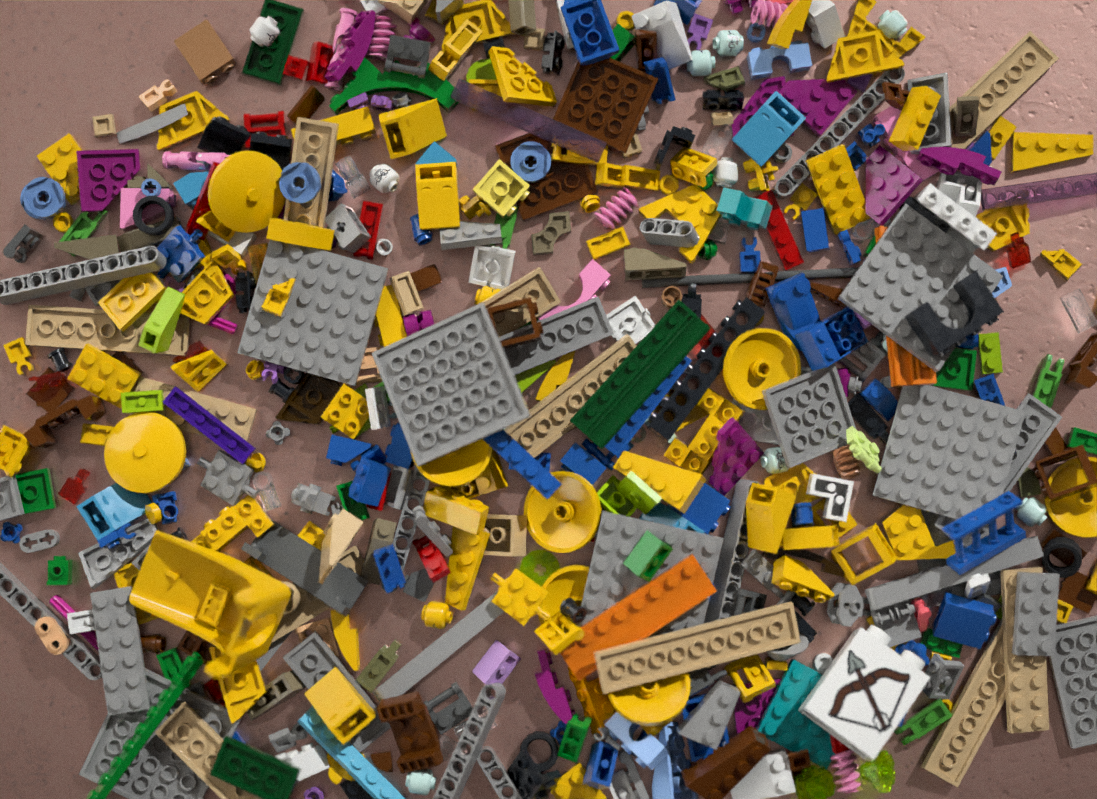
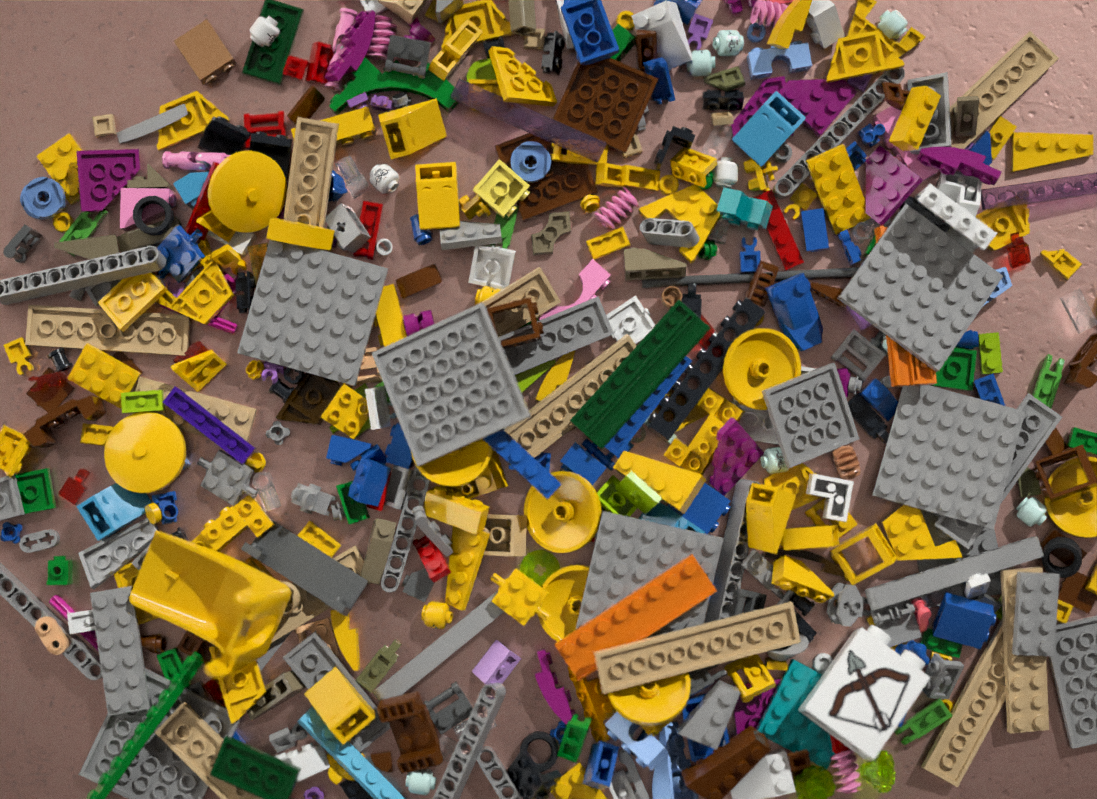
blue plate [97,523,137,550] -> none
light nougat plate [138,79,177,112] -> none
lime slope [139,287,186,353] -> none
medium blue bush [141,178,161,196] -> none
yellow plate [198,581,232,627] -> none
yellow slope [262,278,296,317] -> none
medium blue plate [279,162,321,203] -> none
tan slope [319,509,363,584] -> none
blue hinge [373,544,406,593] -> none
tan tile [389,271,424,316] -> none
dark azure slope [416,141,457,167] -> none
yellow plate [534,611,585,656] -> none
black bush [560,598,587,624] -> none
light grey hand [593,727,621,750] -> none
panel [623,530,673,582] -> none
blue piece [791,503,813,527] -> none
blue slope [795,307,869,371] -> none
yellowish green plate [846,426,882,473] -> none
black arch [904,271,1004,358] -> none
blue fence [942,491,1026,575] -> none

